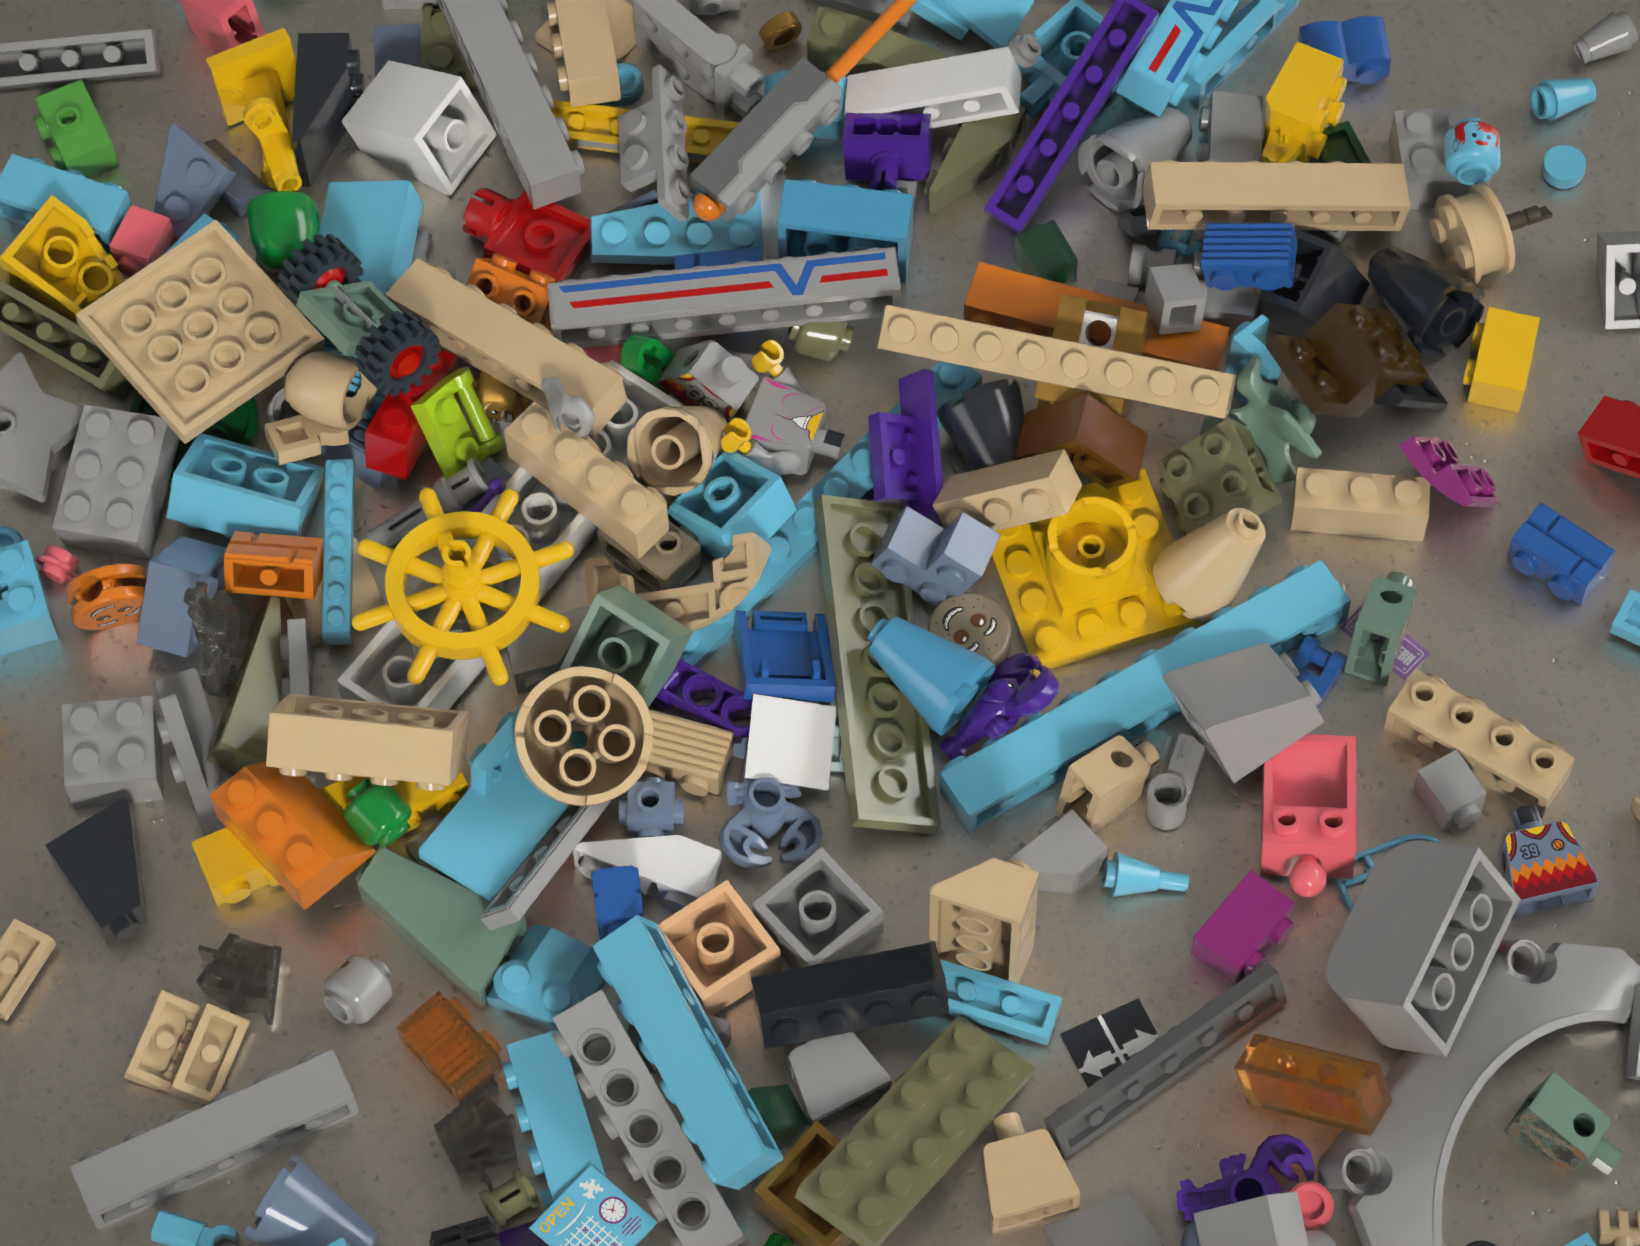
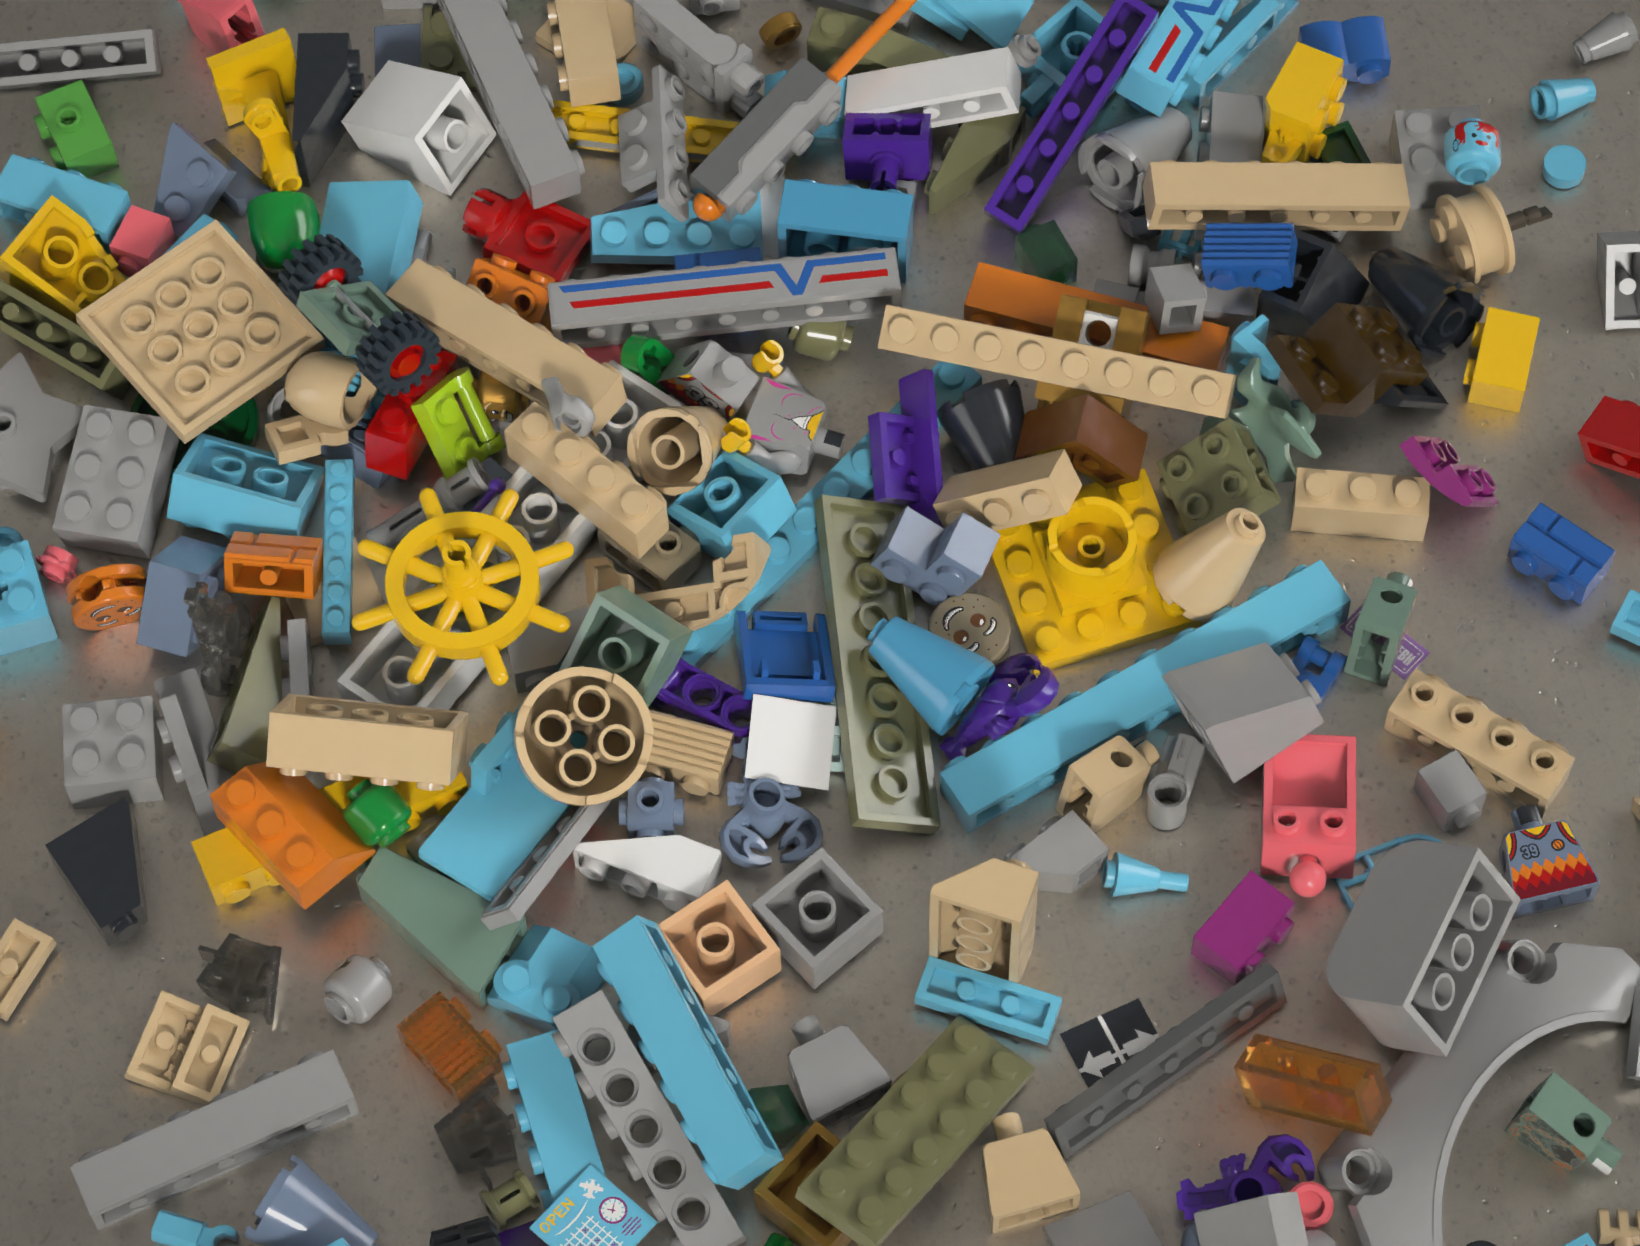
blue brick [592,865,645,940] -> none
black brick [751,941,949,1049] -> none

